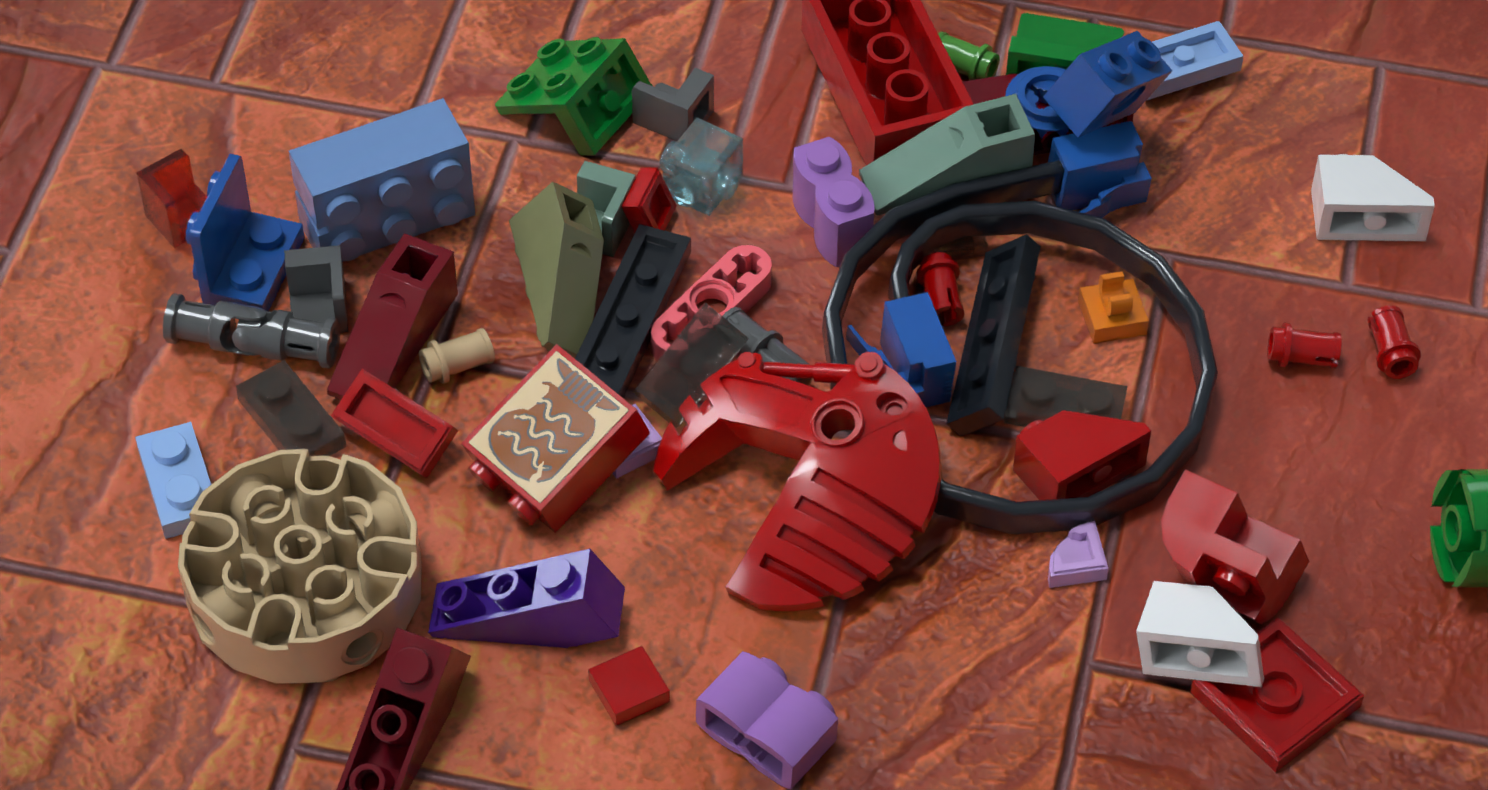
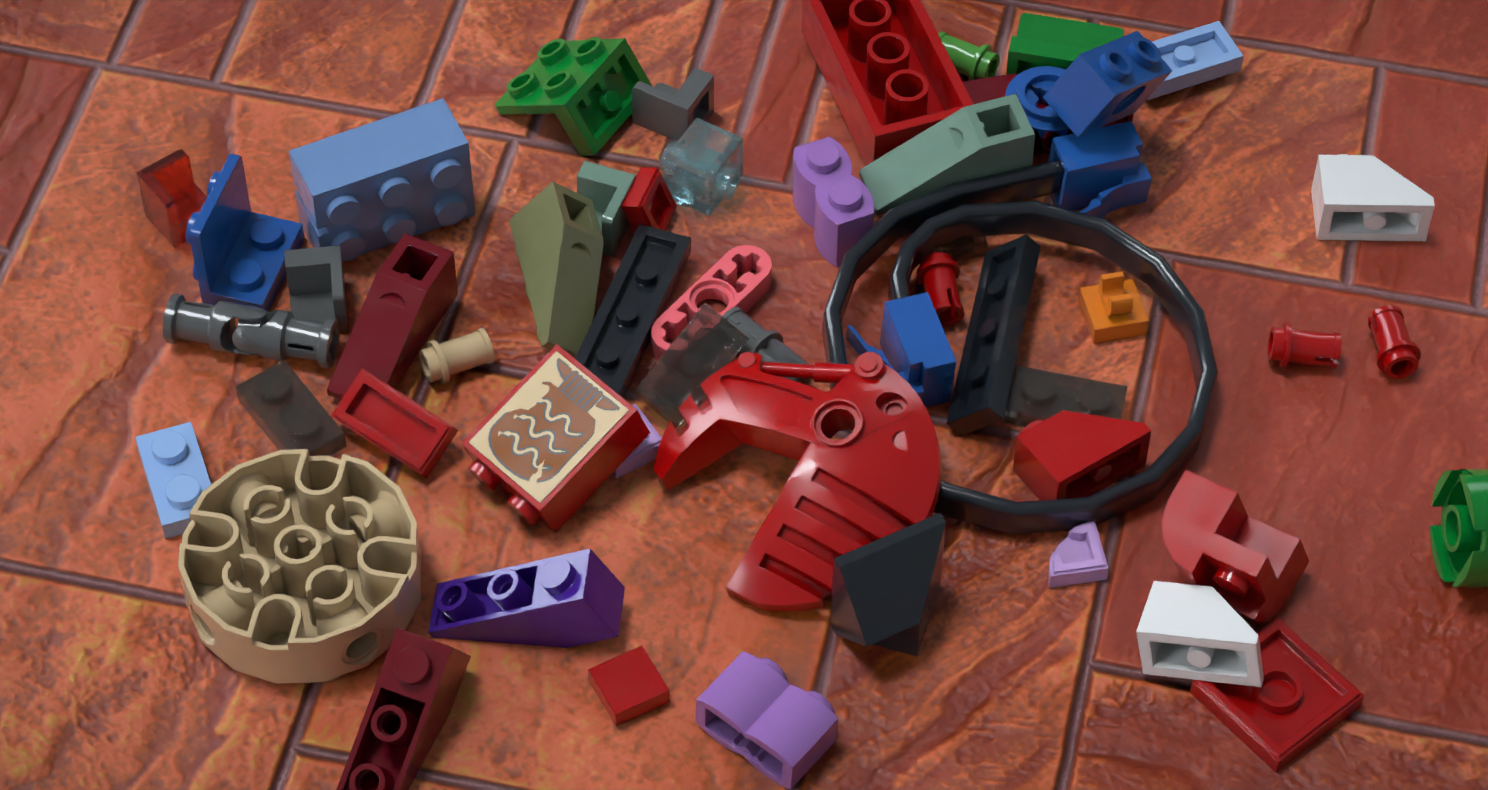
none -> black slope [831,513,946,656]

